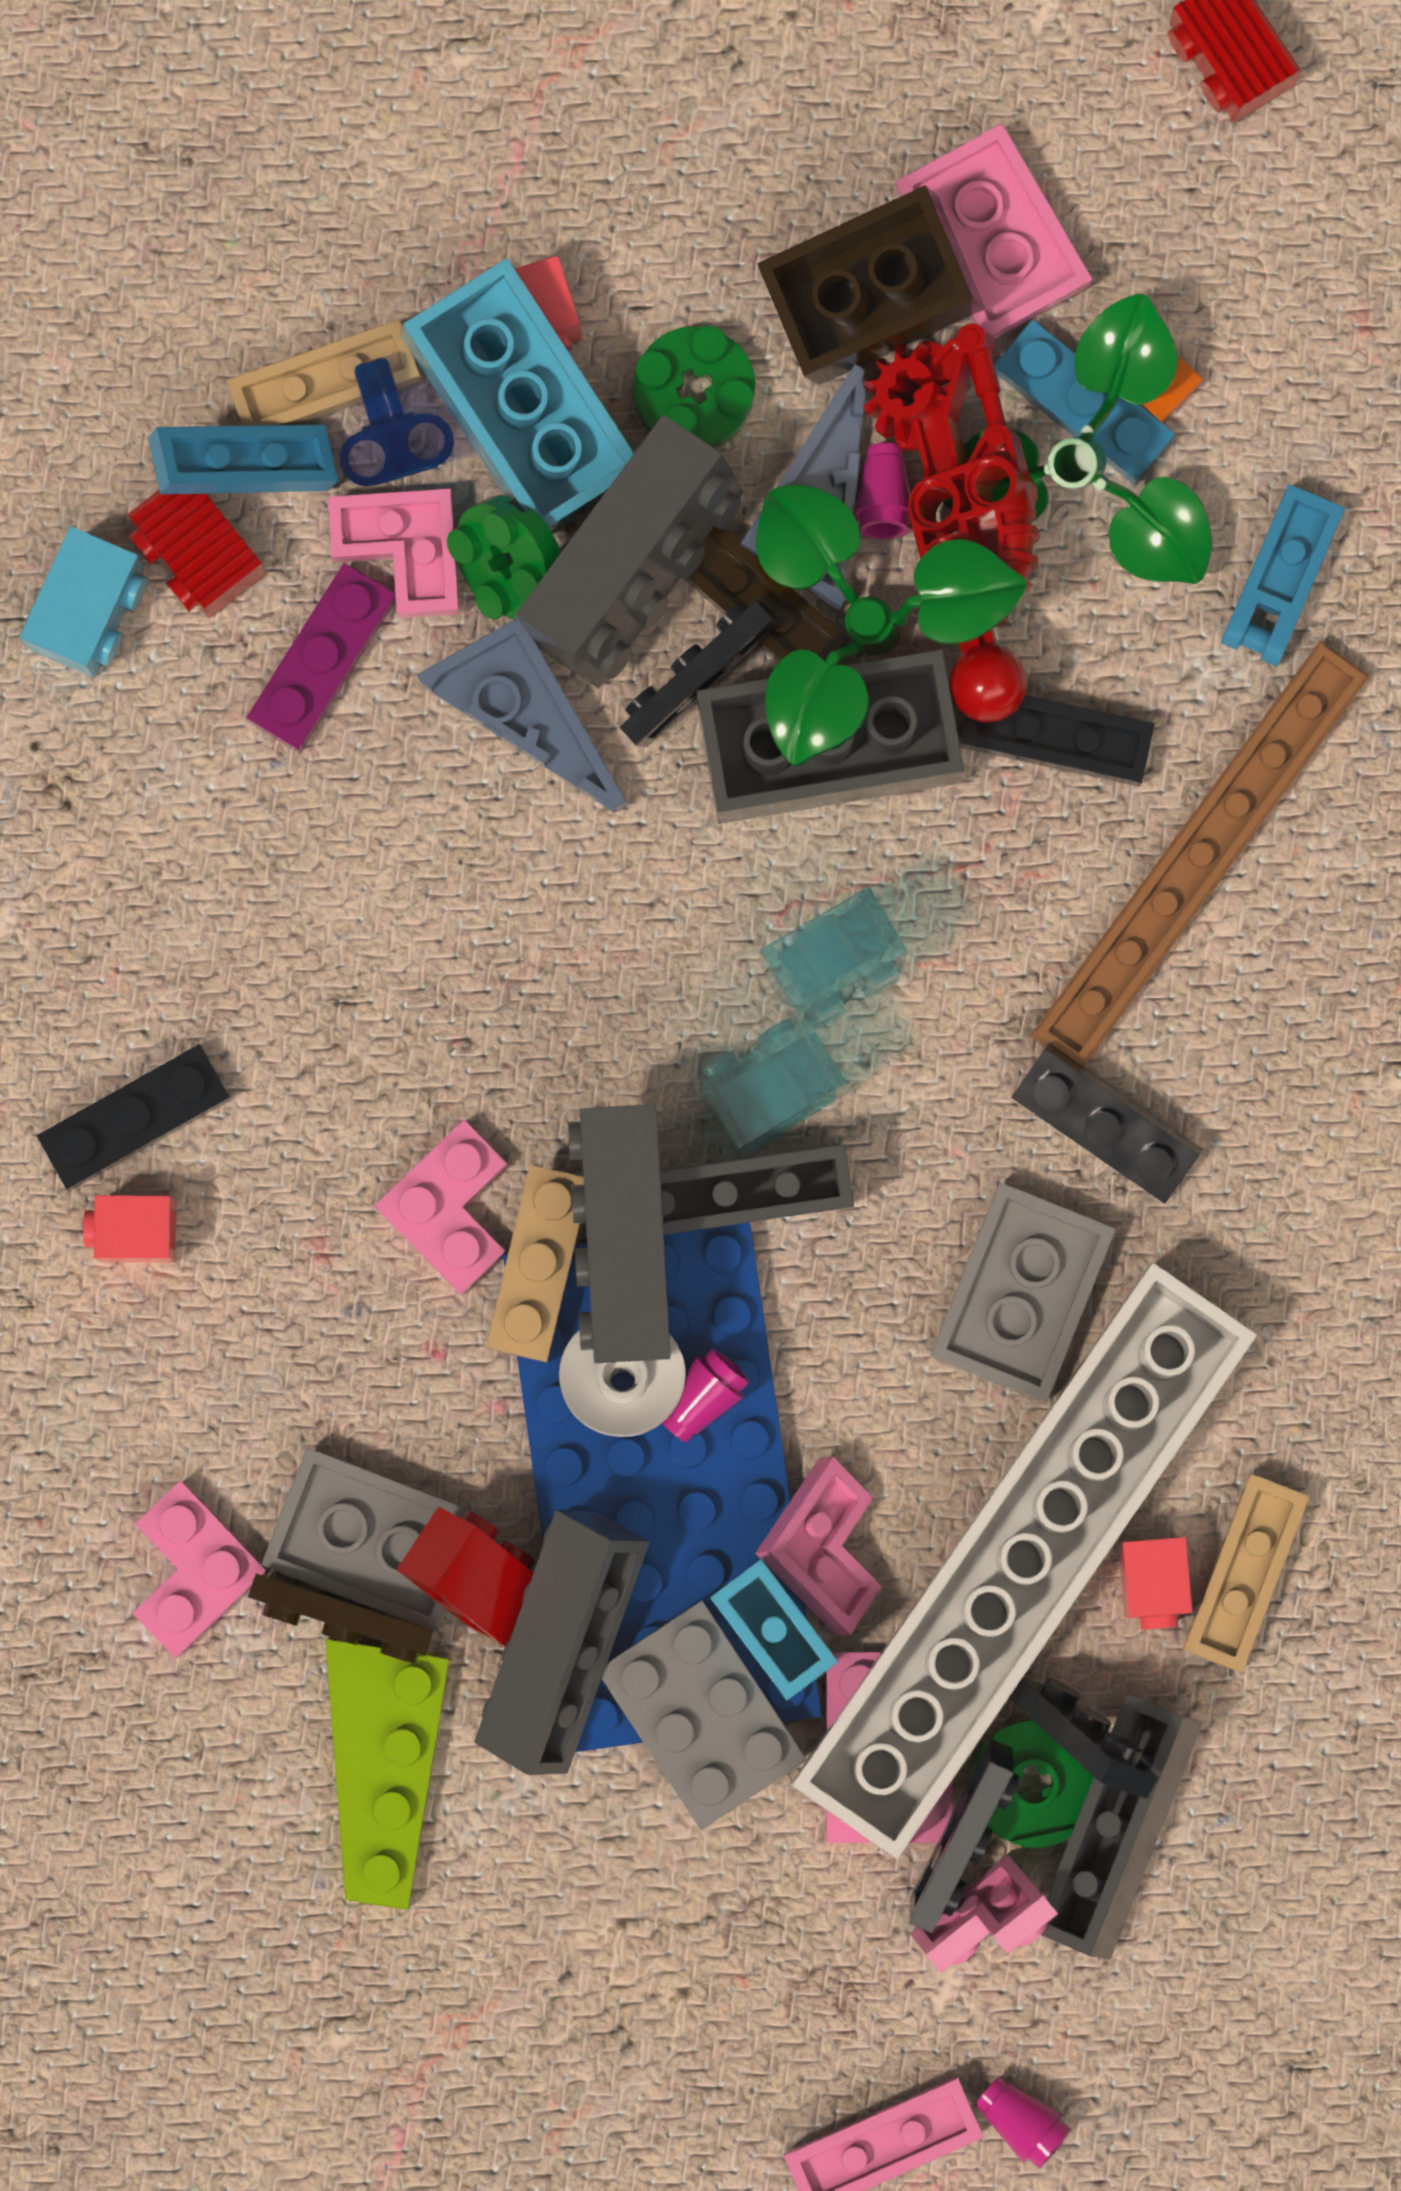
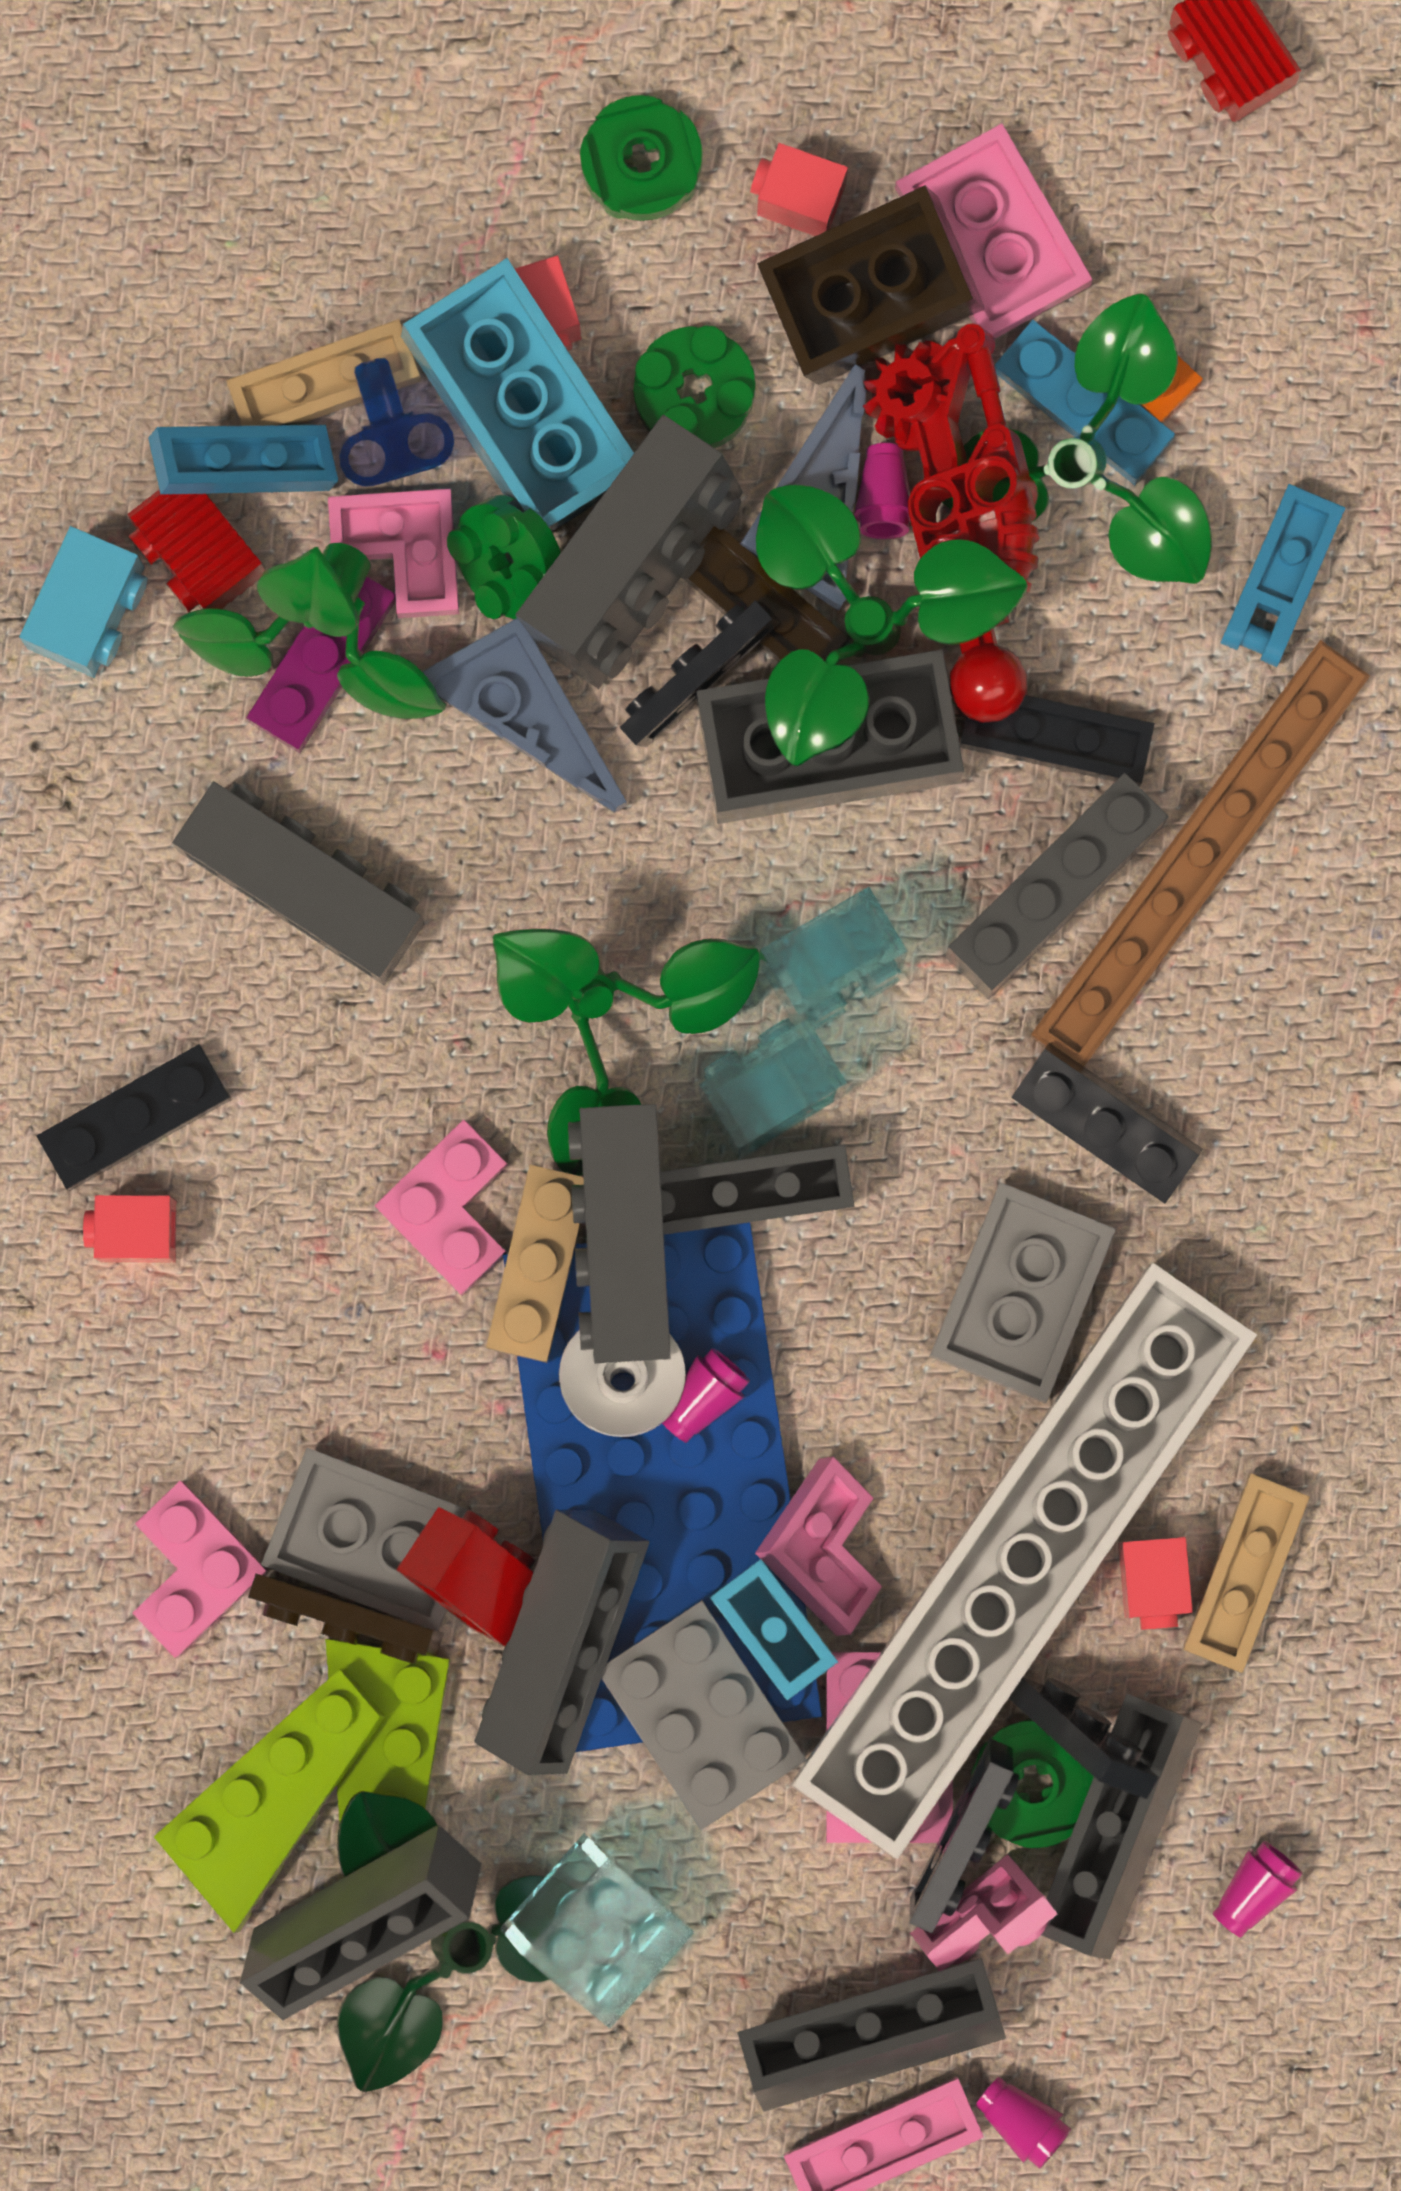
none -> lime wing [154,1669,386,1933]
none -> dark grey brick [172,781,424,985]
none -> green plant [173,543,448,719]
none -> dark grey brick [239,1825,482,2020]
none -> dark green plant [337,1791,608,2092]
none -> green plant [493,929,760,1175]
none -> clear light blue brick [500,1833,694,2029]
none -> green plate [580,95,703,221]
none -> dark grey brick [737,1958,1006,2112]
none -> coral brick [750,143,848,236]
none -> dark grey brick [945,773,1169,1000]
none -> dark pink cone [1212,1841,1303,1938]

